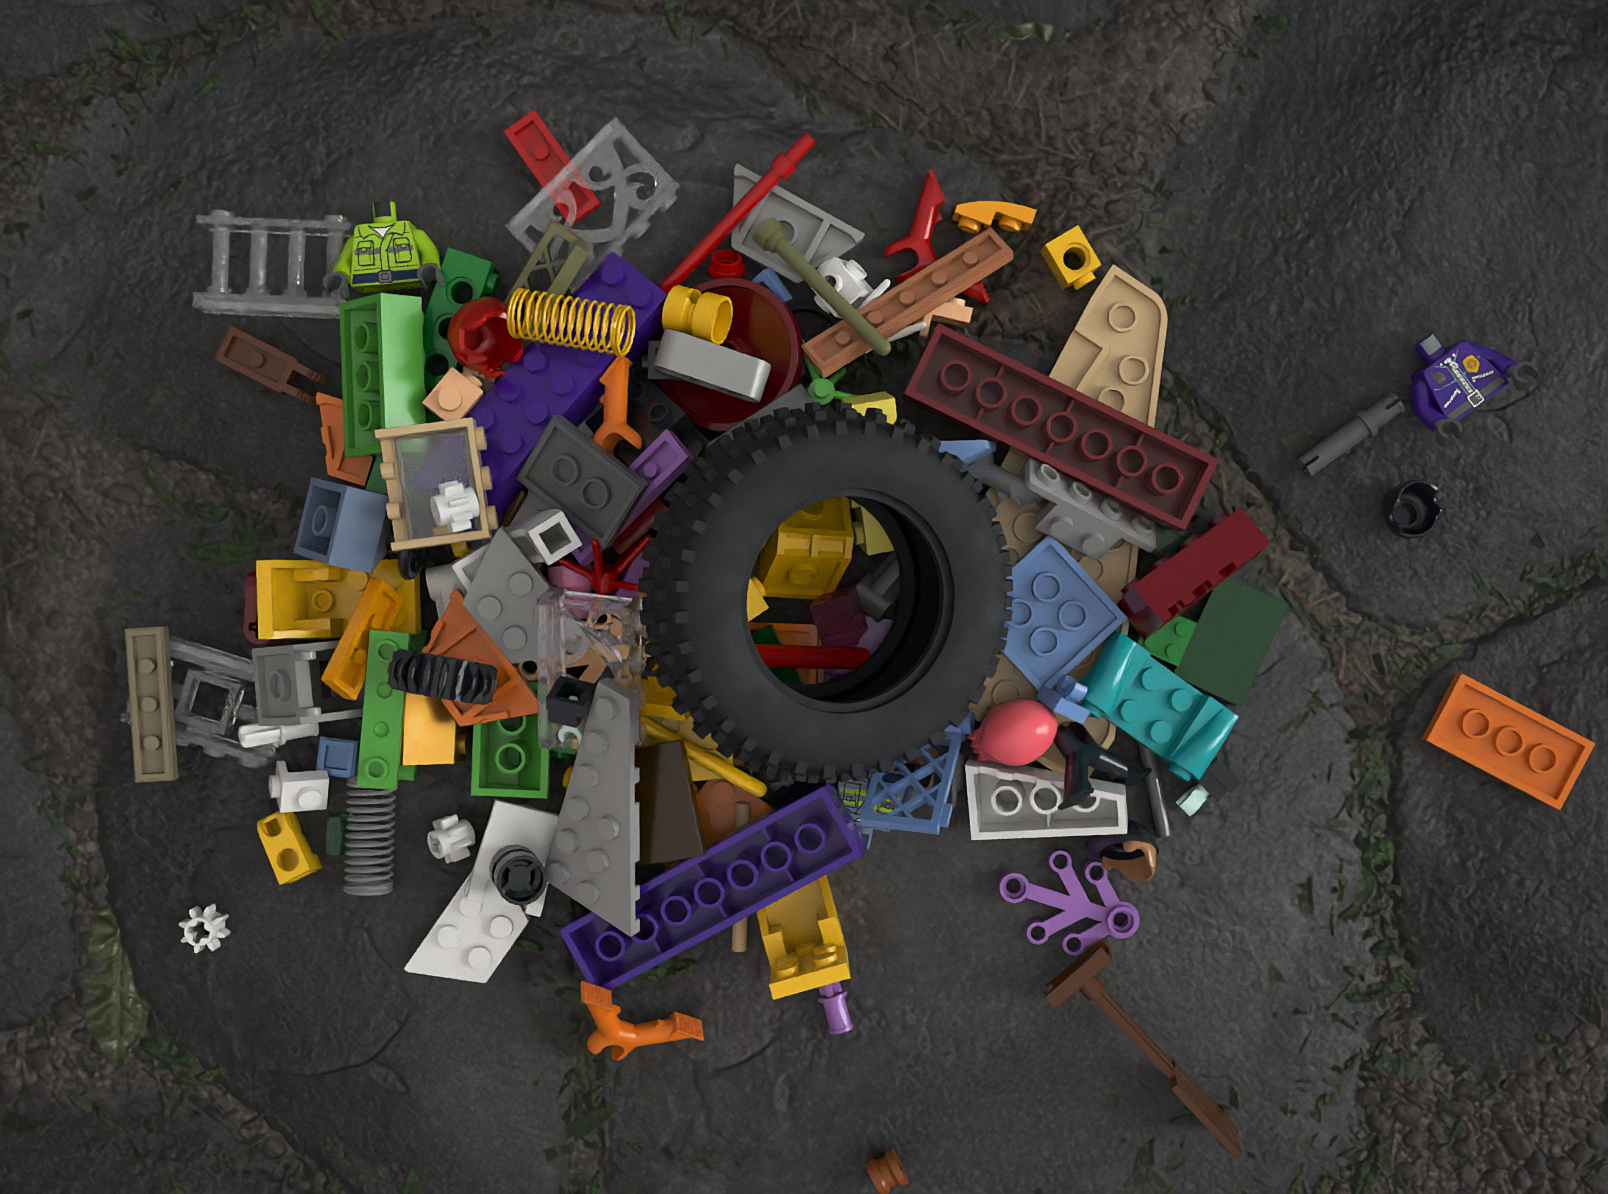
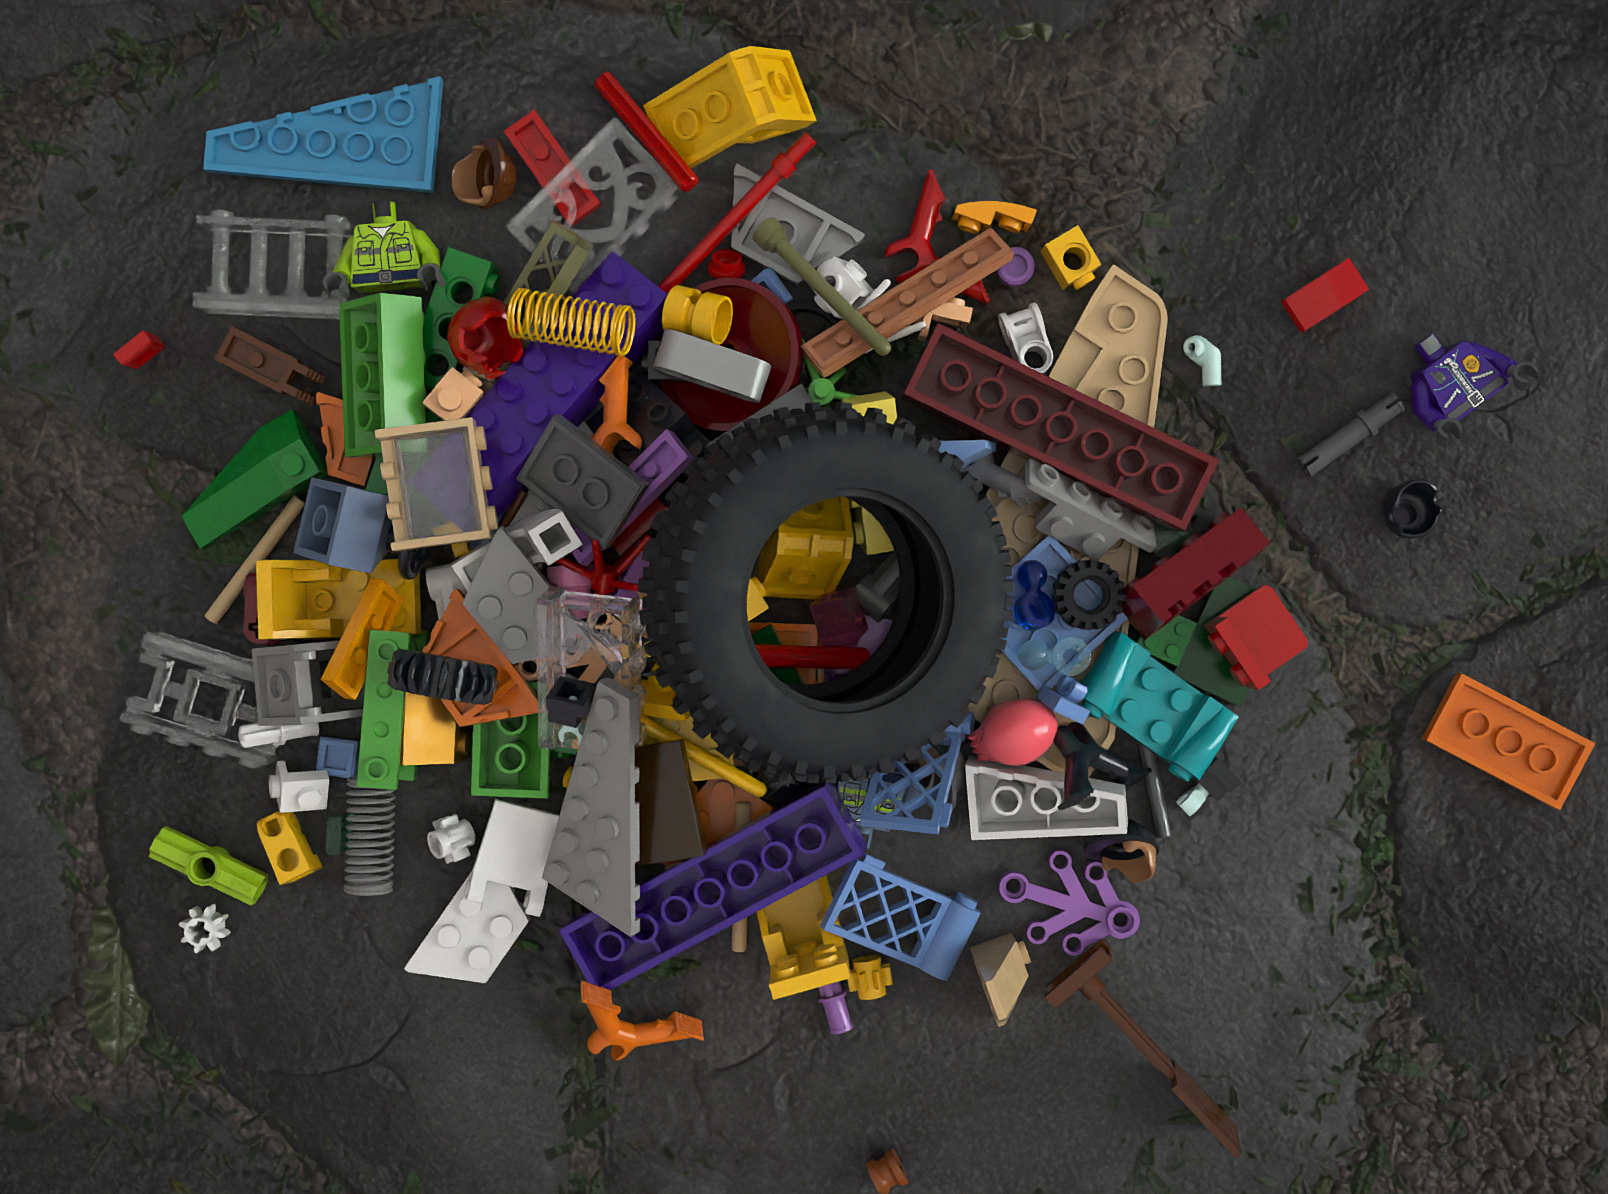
dark tan tile [125,626,178,783] -> none
white gear [430,480,480,533] -> none
black wheel [489,844,547,906] -> none
none -> red tile [113,330,165,369]
none -> lime piece [149,826,269,906]
none -> green wedge [181,409,330,549]
none -> dark azure wing [203,76,443,193]
none -> tan bar [204,495,305,624]
none -> piece [452,138,517,210]
none -> red axle [594,72,699,193]
none -> yellow bracket [643,46,817,169]
none -> medium blue piece [820,853,981,981]
none -> yellow gear [847,955,893,1000]
none -> tan wedge [969,933,1031,1027]
none -> medium lavender tile [996,247,1035,287]
none -> white piece [998,302,1053,374]
none -> clear blue plate [1014,560,1055,631]
none -> clear light blue plate [1018,637,1091,676]
none -> black tyre [1051,560,1126,630]
none -> light aqua arm [1183,335,1222,387]
none -> red bracket [1204,585,1308,690]
none -> red slope [1281,258,1369,333]

